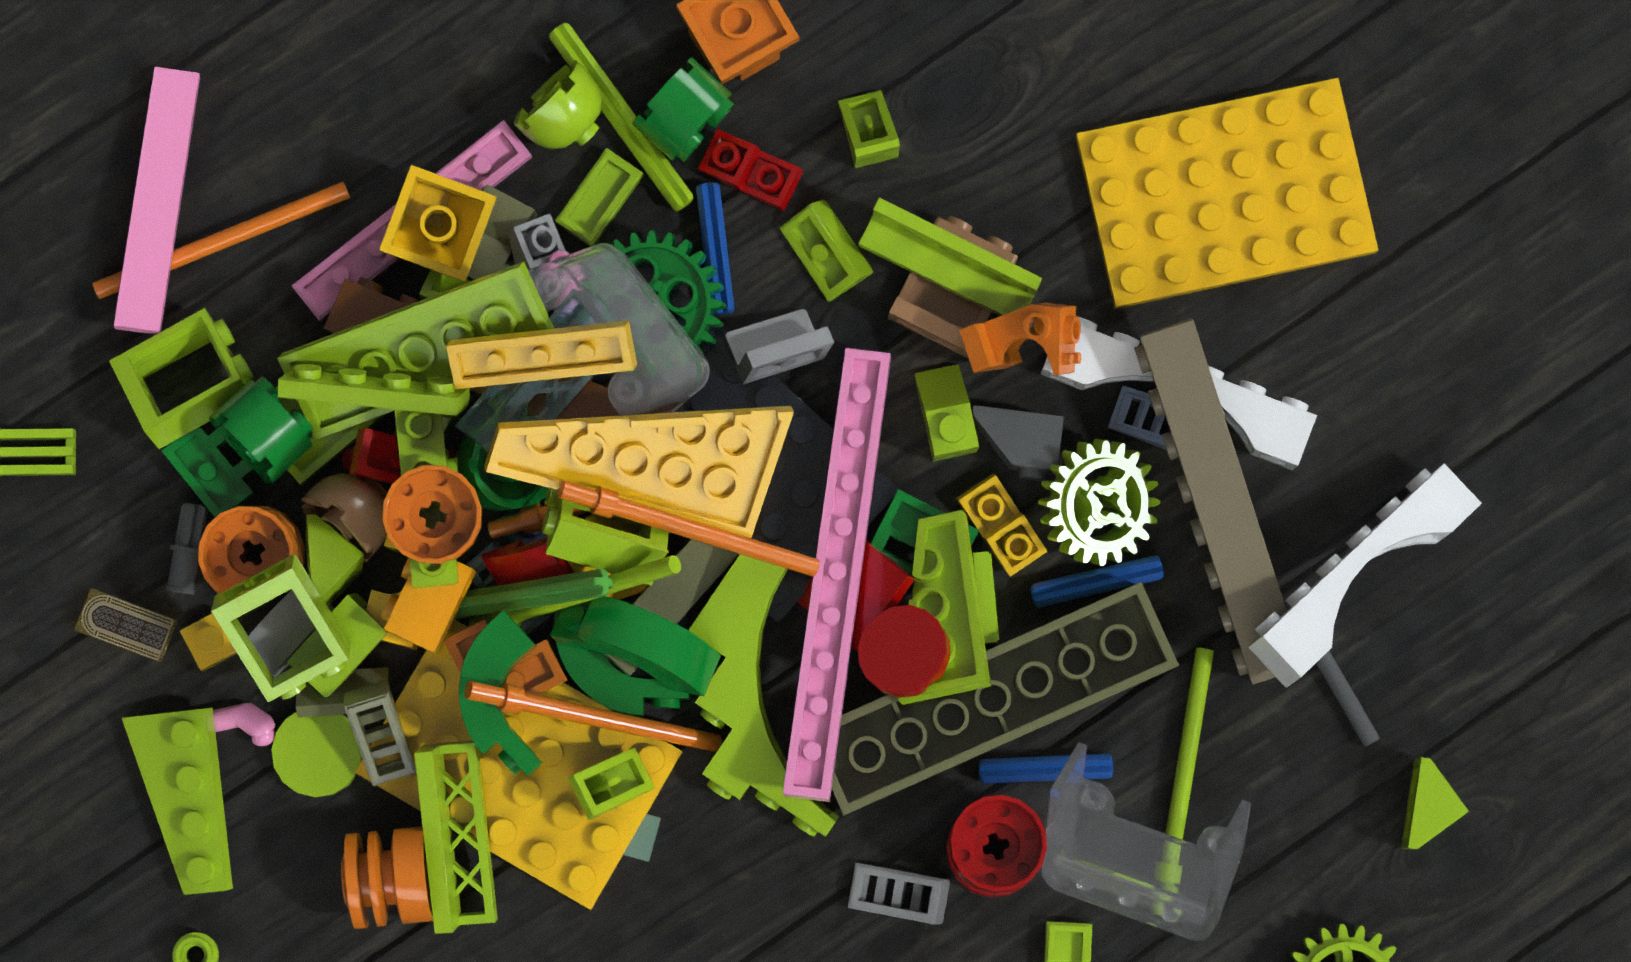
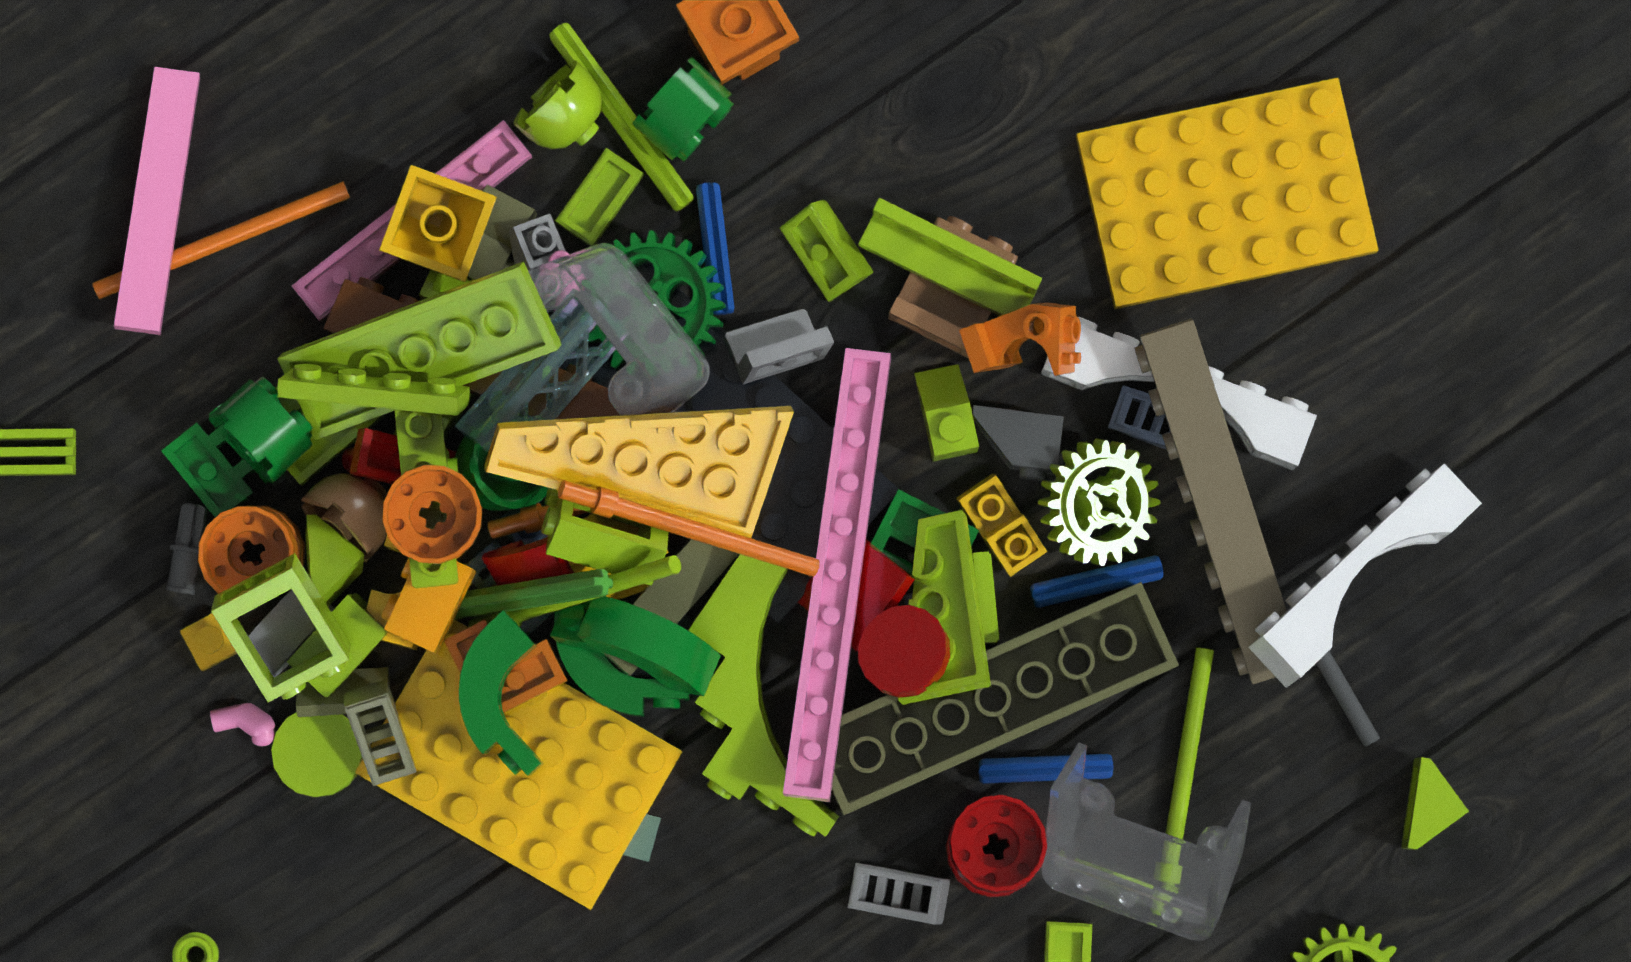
tile [74,588,178,663] -> none
lime window [109,308,253,449] -> none
lime wing [122,707,233,895] -> none
orange wheel [341,826,433,929] -> none
lime fence [414,740,498,934] -> none
yellow plate [446,320,637,389] -> none
orange bar [465,681,722,752] -> none
lime slope [568,747,655,820] -> none
red slope [698,129,803,211] -> none
lime slope [838,90,900,168] -> none

